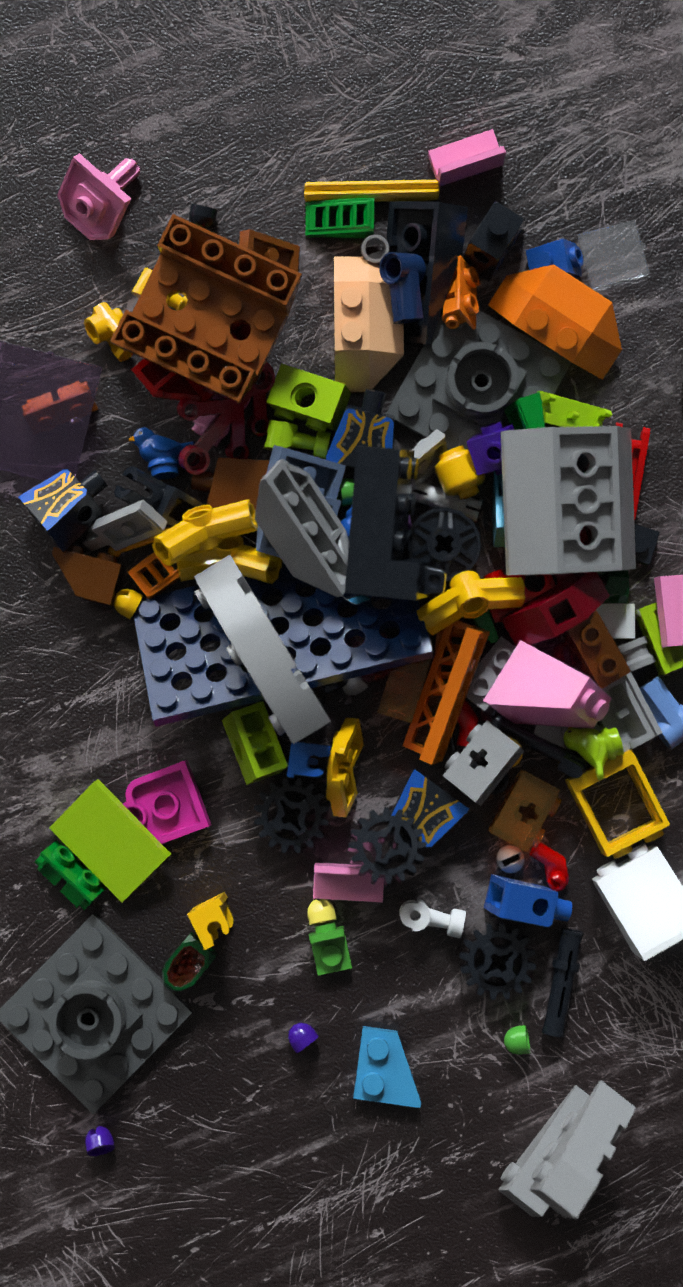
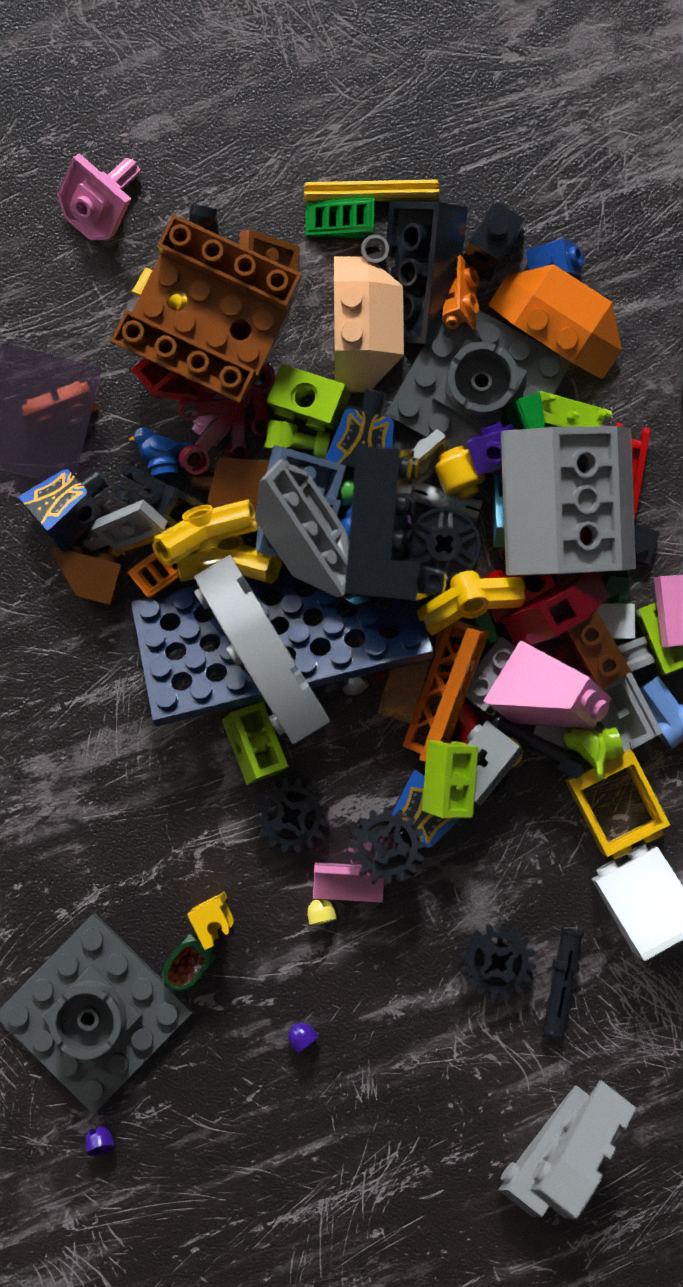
green hinge [34,840,106,911] -> none
lime tile [50,779,171,903] -> none
yellow plate [84,302,133,362] -> none
yellow hinge [113,588,143,619] -> none
dark pink plate [123,760,211,844] -> none
blue hinge [287,742,331,778] -> none
bright green bracket [309,922,352,976] -> none
yellow plate [326,717,364,818] -> none
dark azure wing [353,1026,421,1108] -> none
dark blue piece [379,252,426,324] -> none
white leg [399,898,466,938] -> none
bright pink panel [428,129,506,187] -> none
blue torso [484,874,572,927] -> none
clear orange brick [487,770,562,853] -> none
light grey hinge [496,845,525,873] -> none
bright green hinge [504,1025,530,1055] -> none
red arm [529,841,569,892] -> none
clear piece [577,220,650,289] -> none
none -> lime hinge [422,740,479,818]

